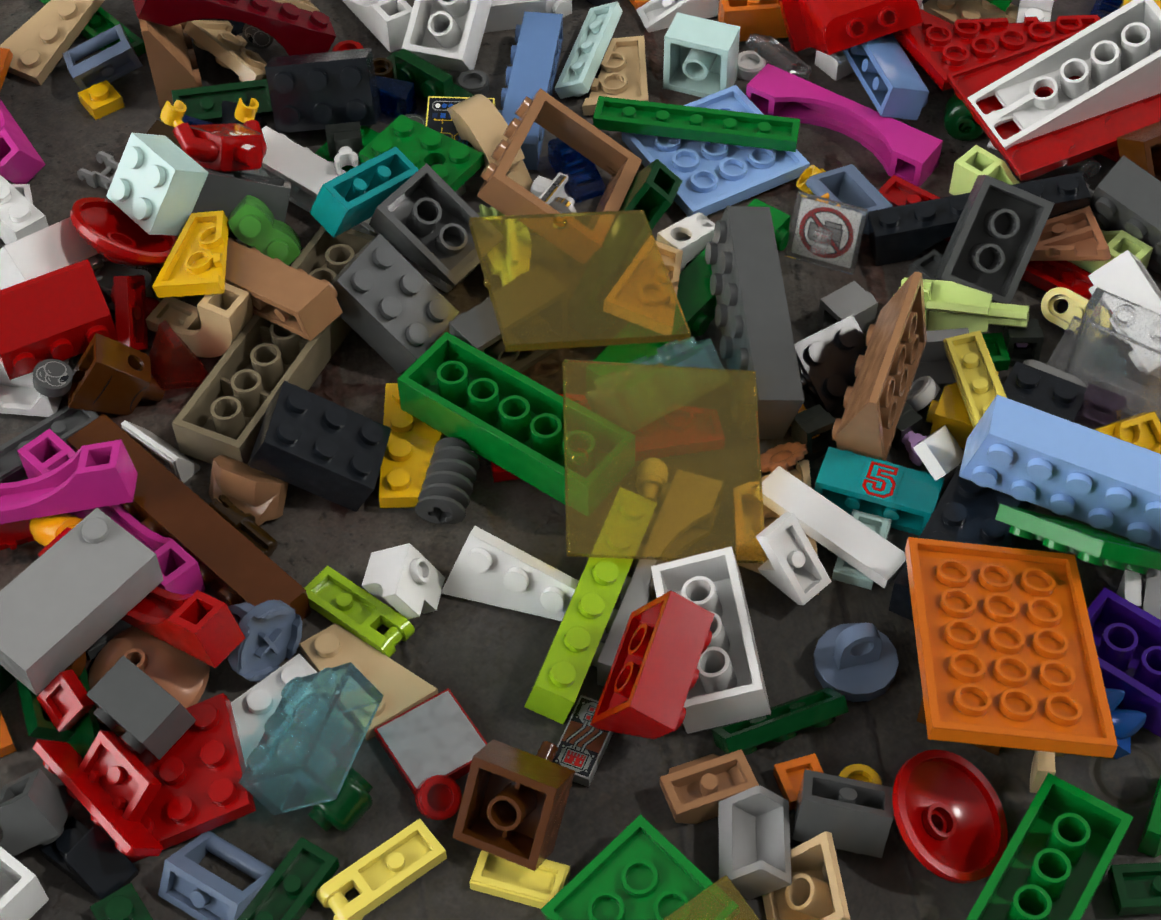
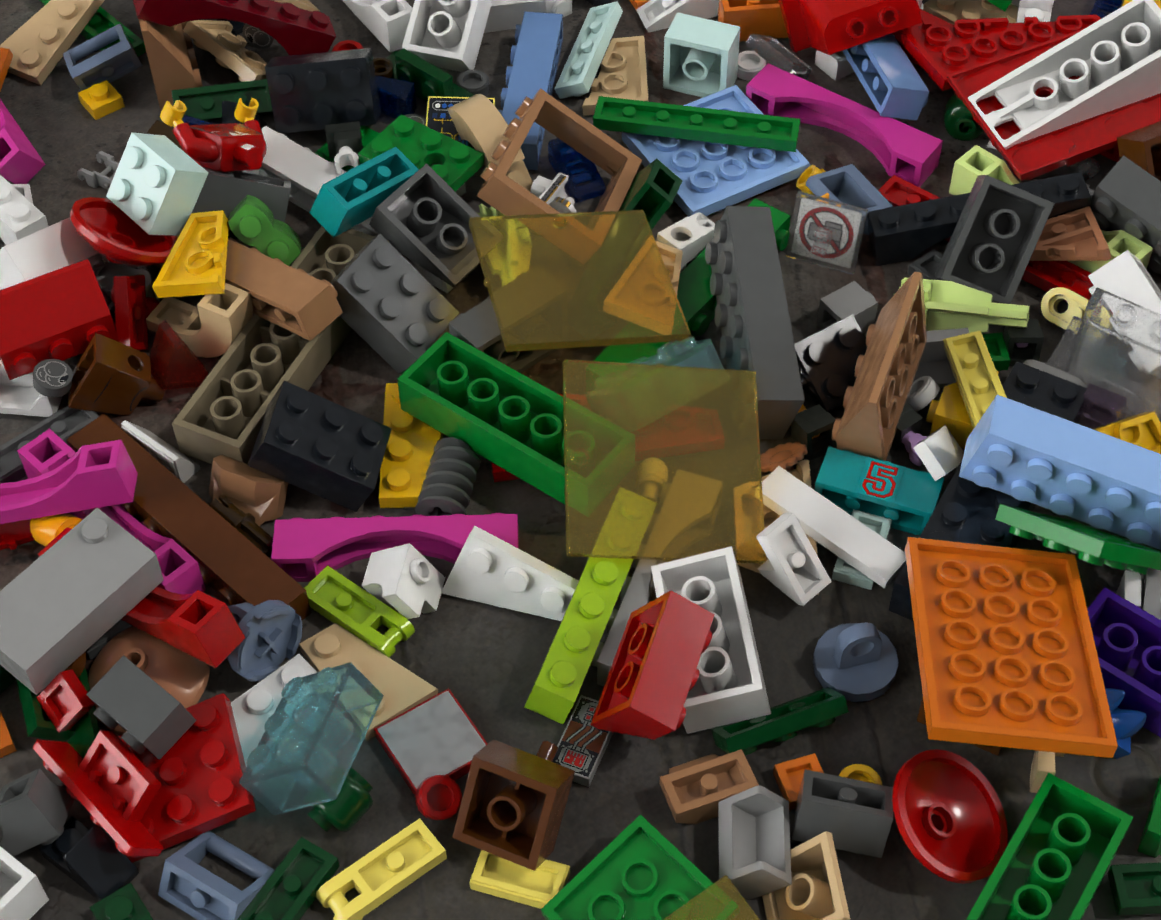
none -> dark pink arch [271,513,519,582]

